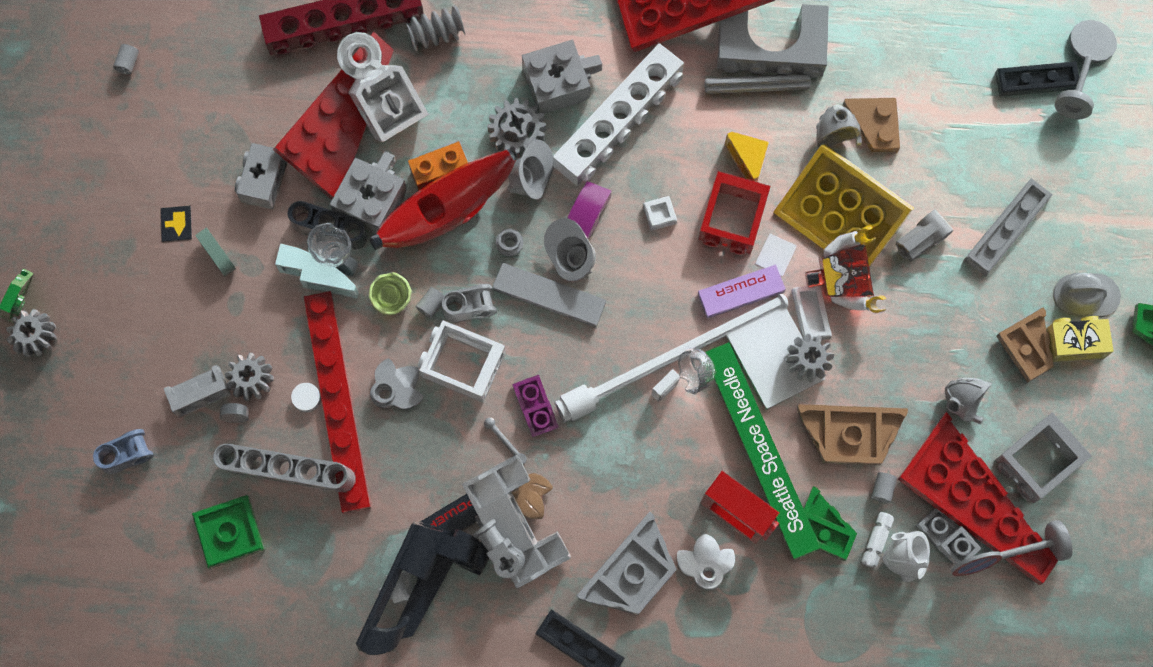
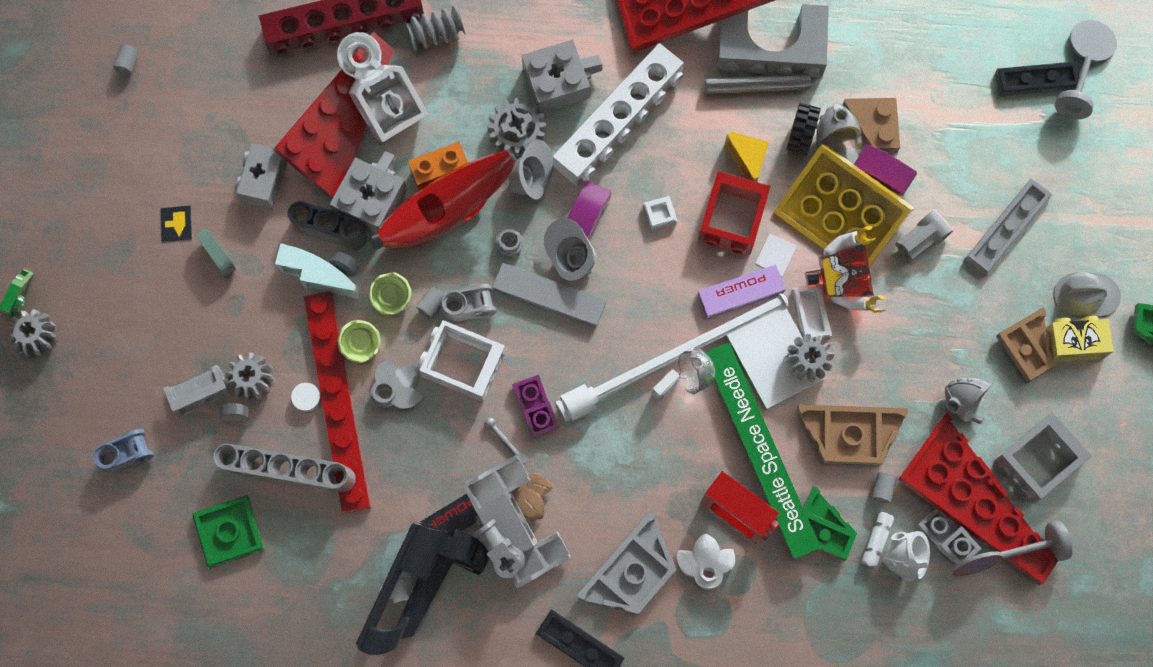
clear hair [306,223,352,268] -> none
none -> yellowish green hair [337,320,381,363]
none -> black tyre [786,102,821,155]
none -> magenta slope [854,144,917,196]

